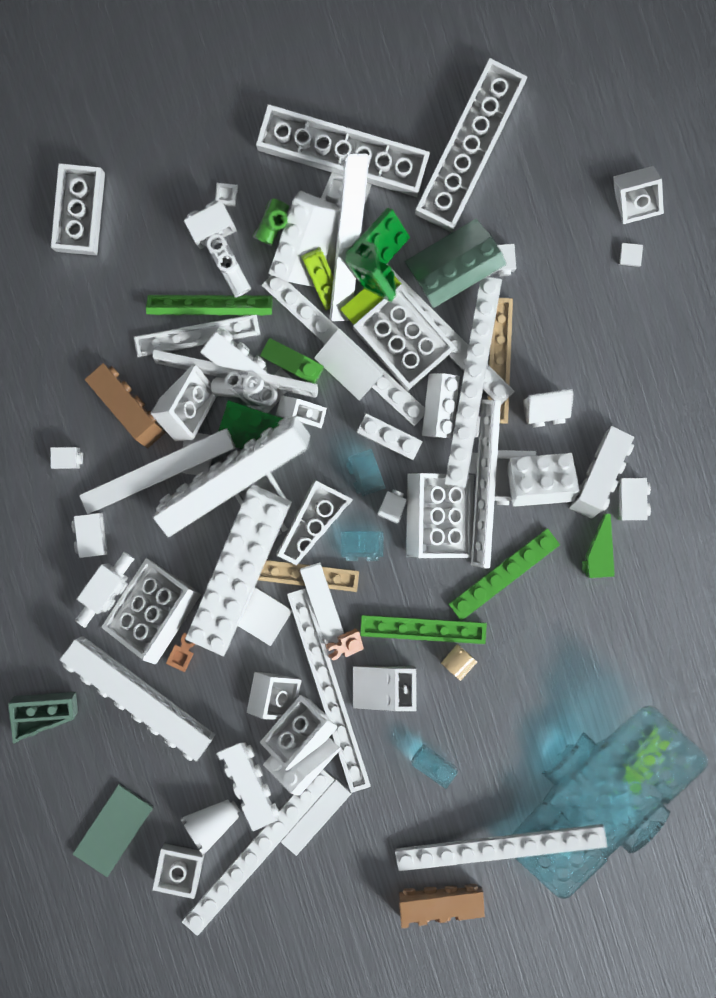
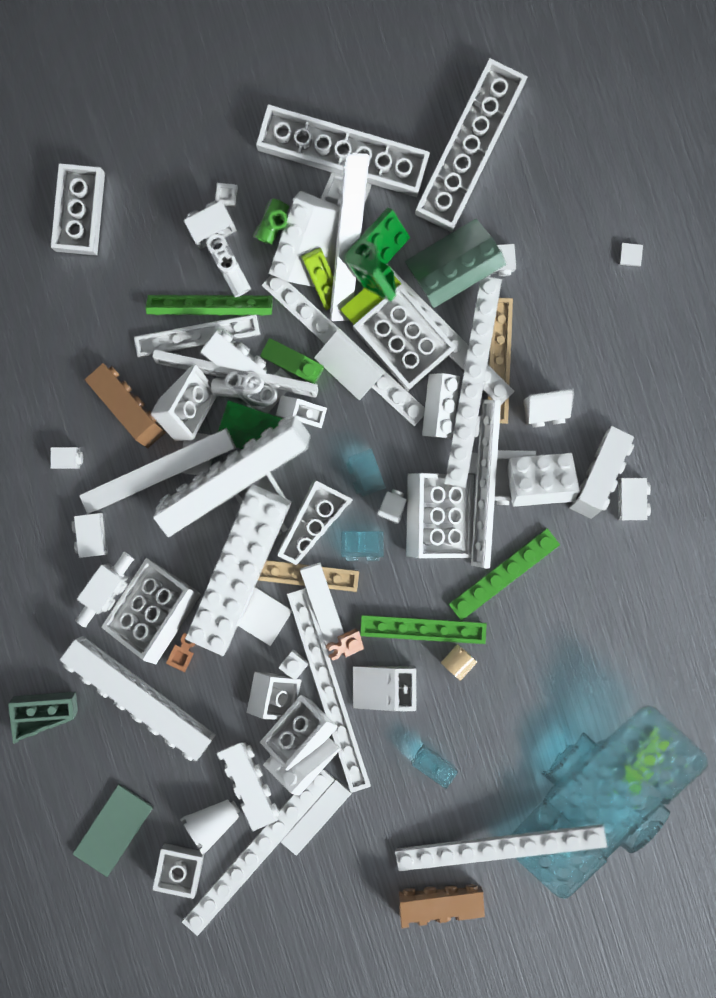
white brick [357,414,423,461] -> none
bright green slope [582,513,615,578] -> none
white slope [613,166,664,224] -> none
none -> white brick [279,649,309,681]

